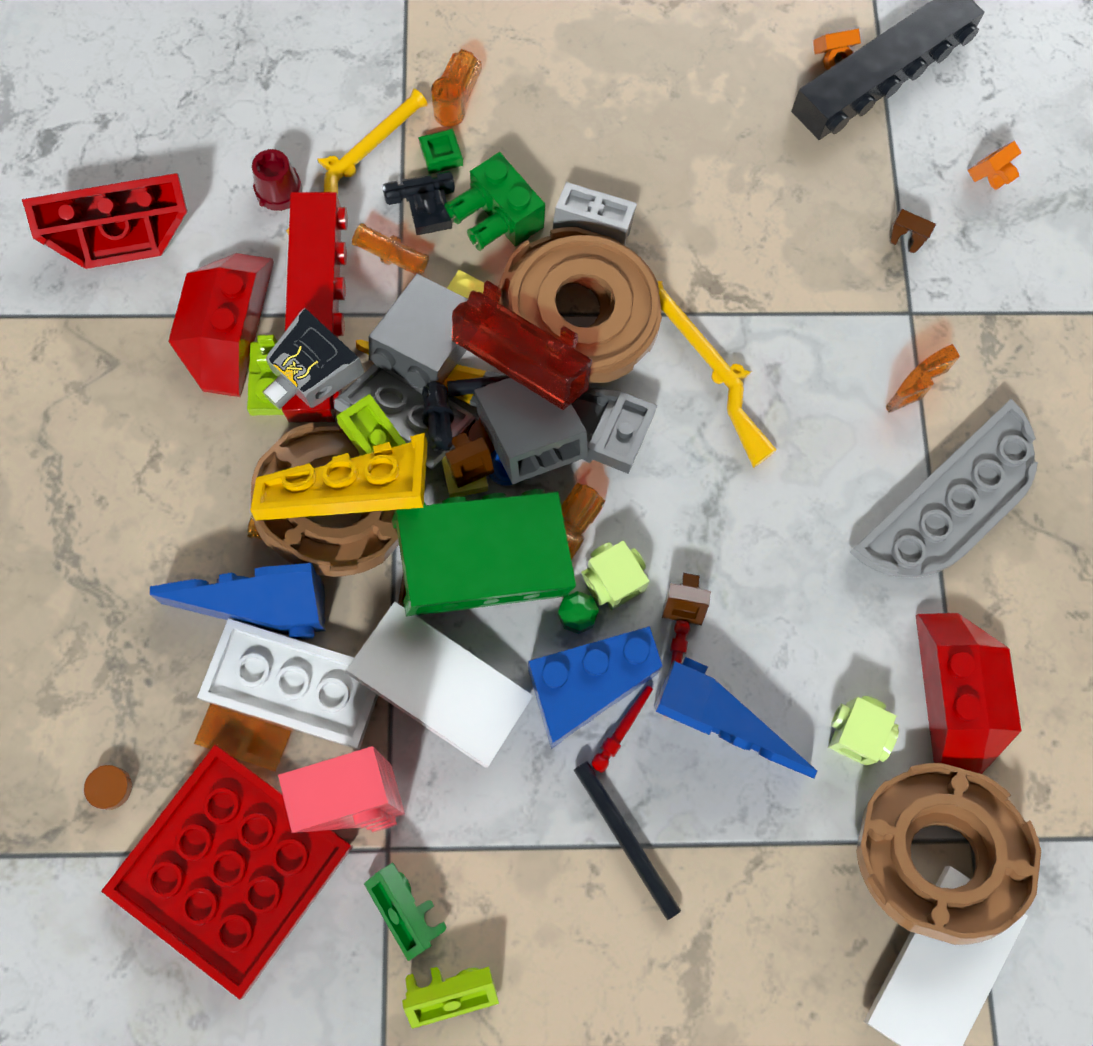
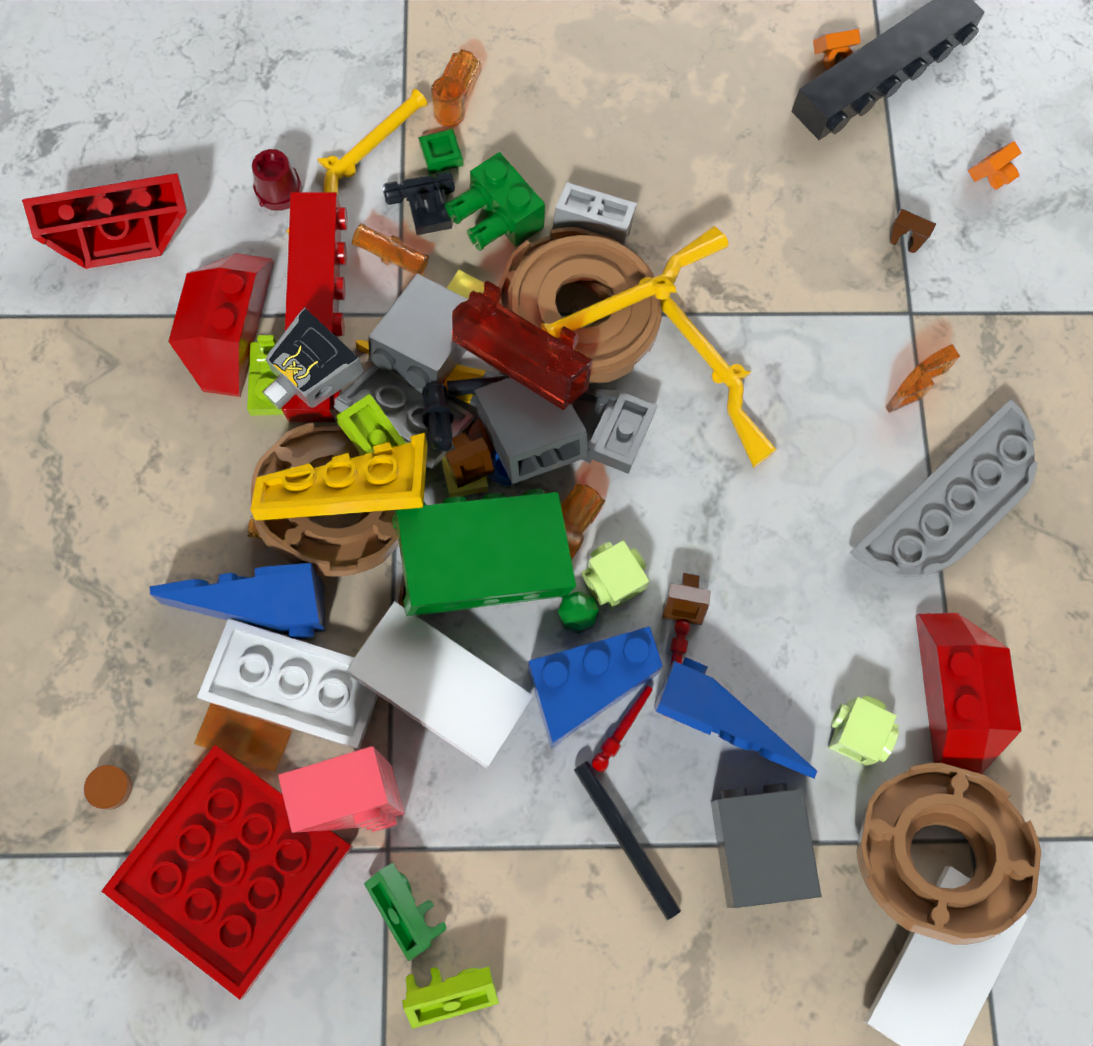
none -> yellow piece [540,226,729,345]
none -> dark grey brick [711,783,822,908]

